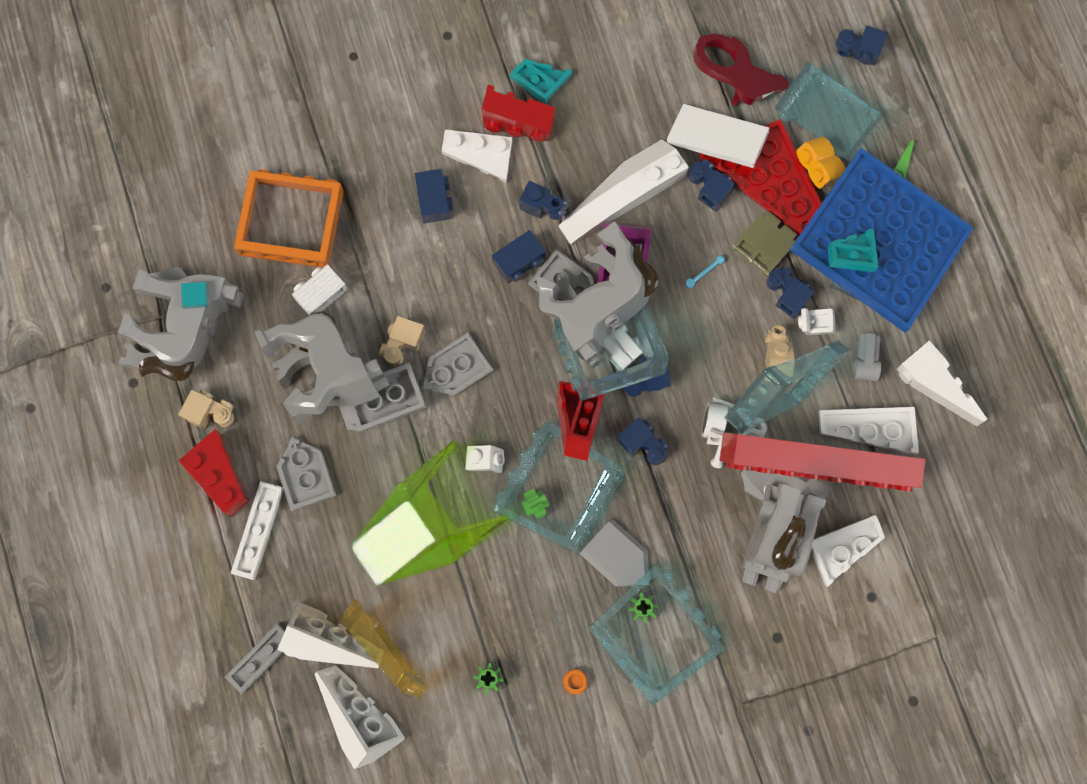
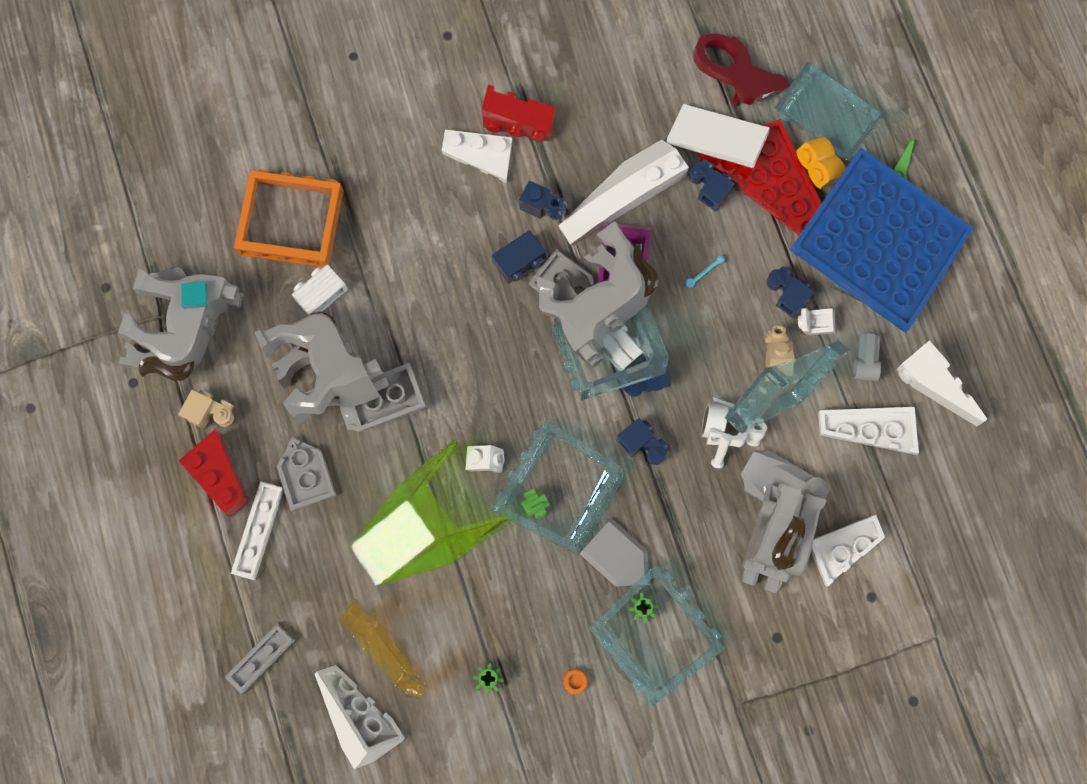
white wedge [277,602,384,668] -> none
tan brick [379,316,426,367] -> none
dark blue brick [414,169,454,224] -> none
light grey tile [422,332,494,396] -> none
teal wing [510,59,572,104] -> none
red wedge [556,381,606,461] -> none
brick [719,432,925,492] -> none
olive plate [731,212,798,277] -> none
teal wing [828,229,878,272] -> none
dark blue brick [835,25,888,66] -> none

